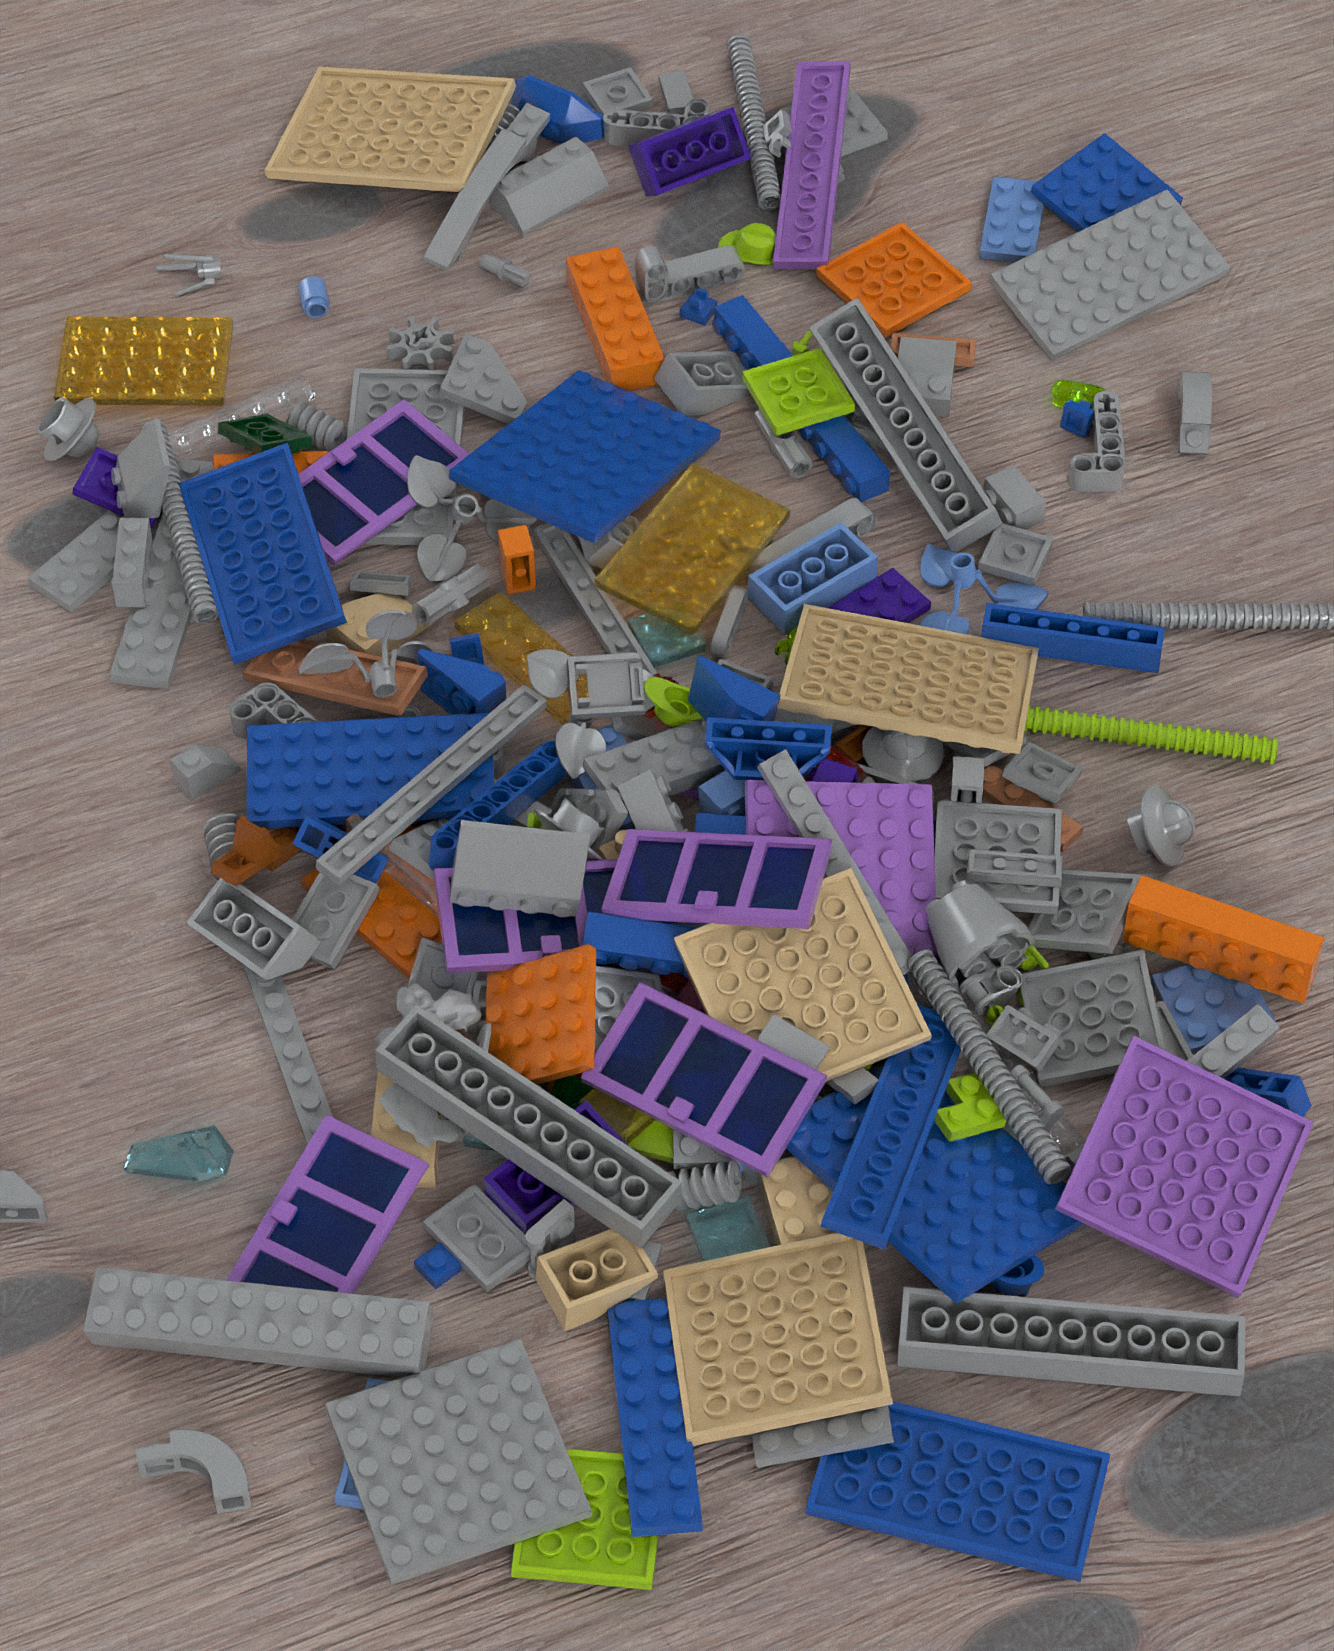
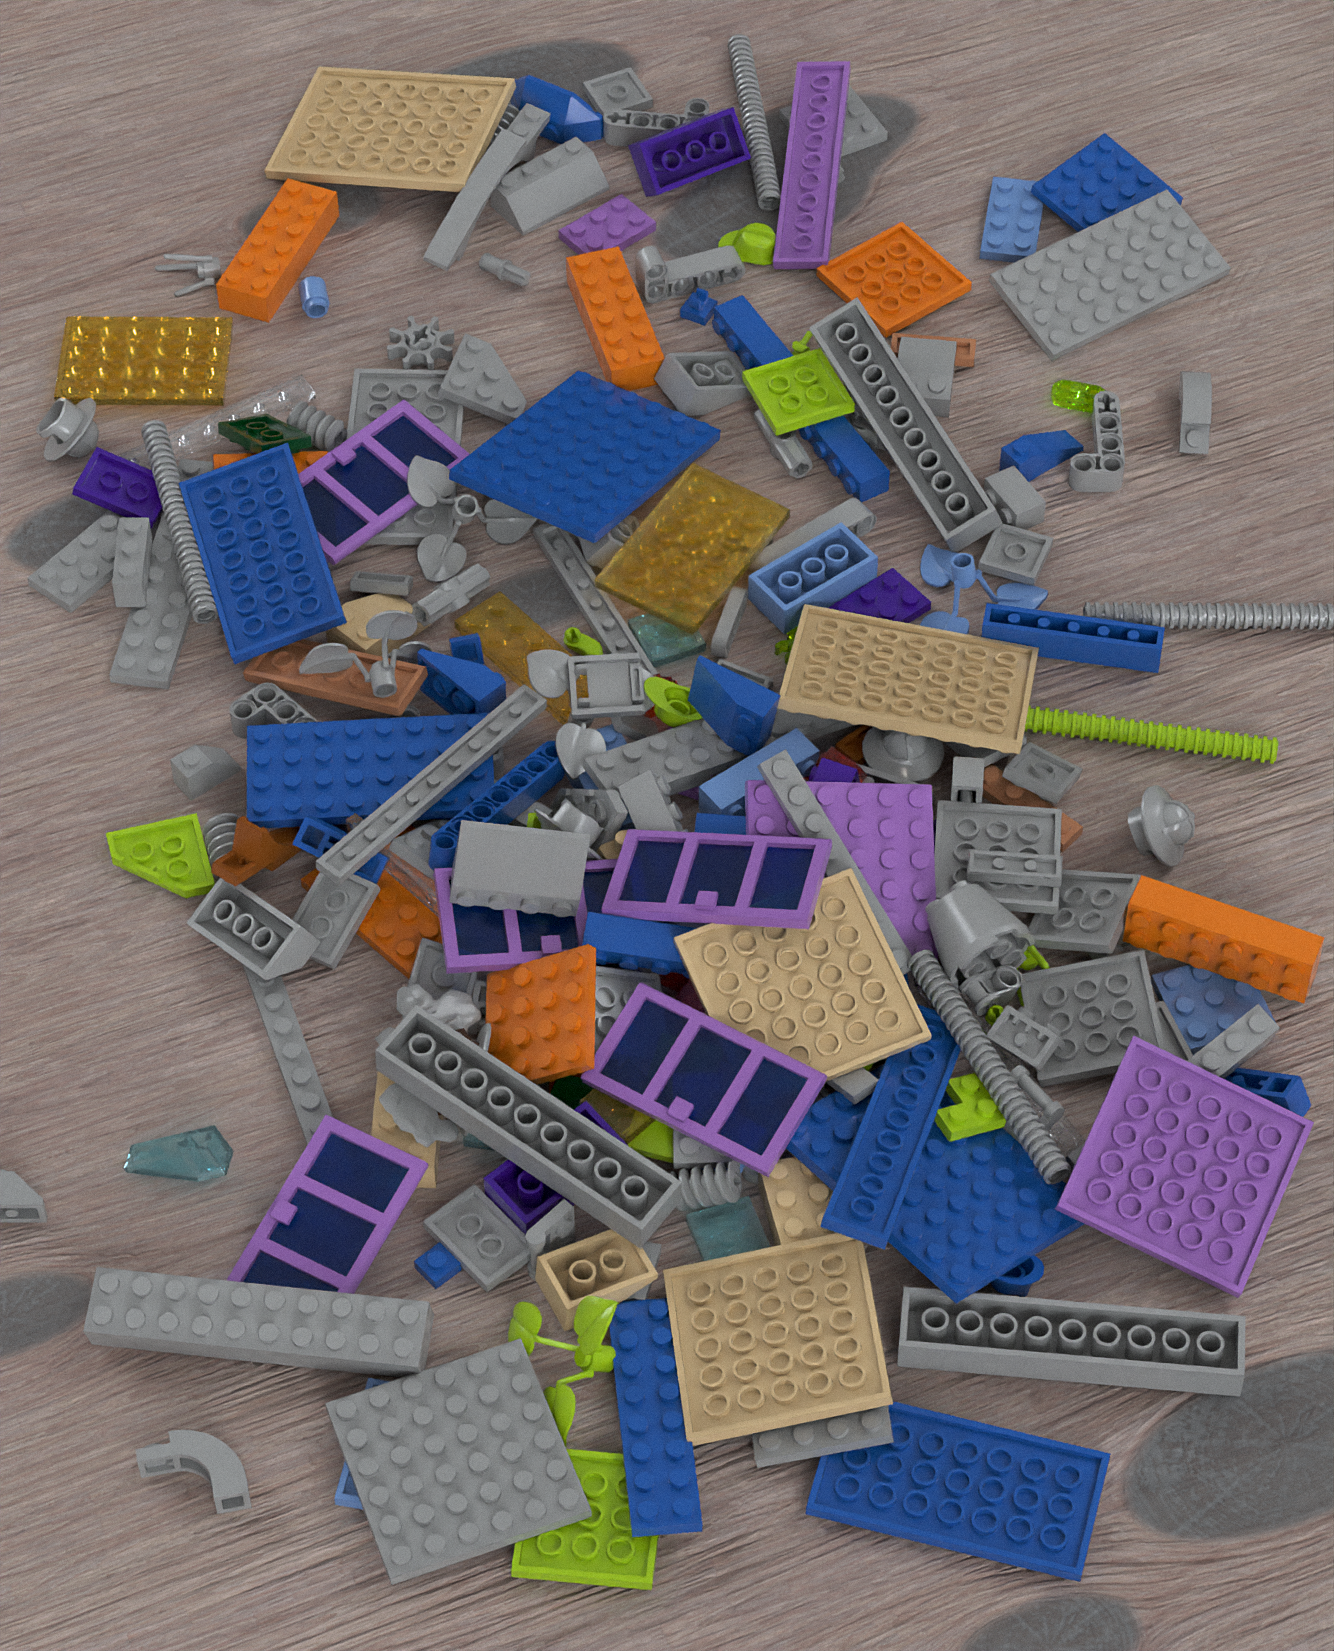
light grey slope [111,418,170,518] -> none
orange brick [497,525,536,595] -> none
light grey tile [659,71,693,114] -> none
blue wedge [705,717,832,780] -> none
light grey tile [757,1014,830,1070] -> none
light grey plate [763,109,792,158] -> none
blue tile [1060,400,1094,439] -> none
none -> lime plate [106,813,215,898]
none -> orange brick [216,178,339,323]
none -> lime plant [508,1296,618,1447]
none -> medium lavender plate [559,194,656,255]
none -> lime arm [563,627,603,656]
none -> blue slope [999,430,1084,482]

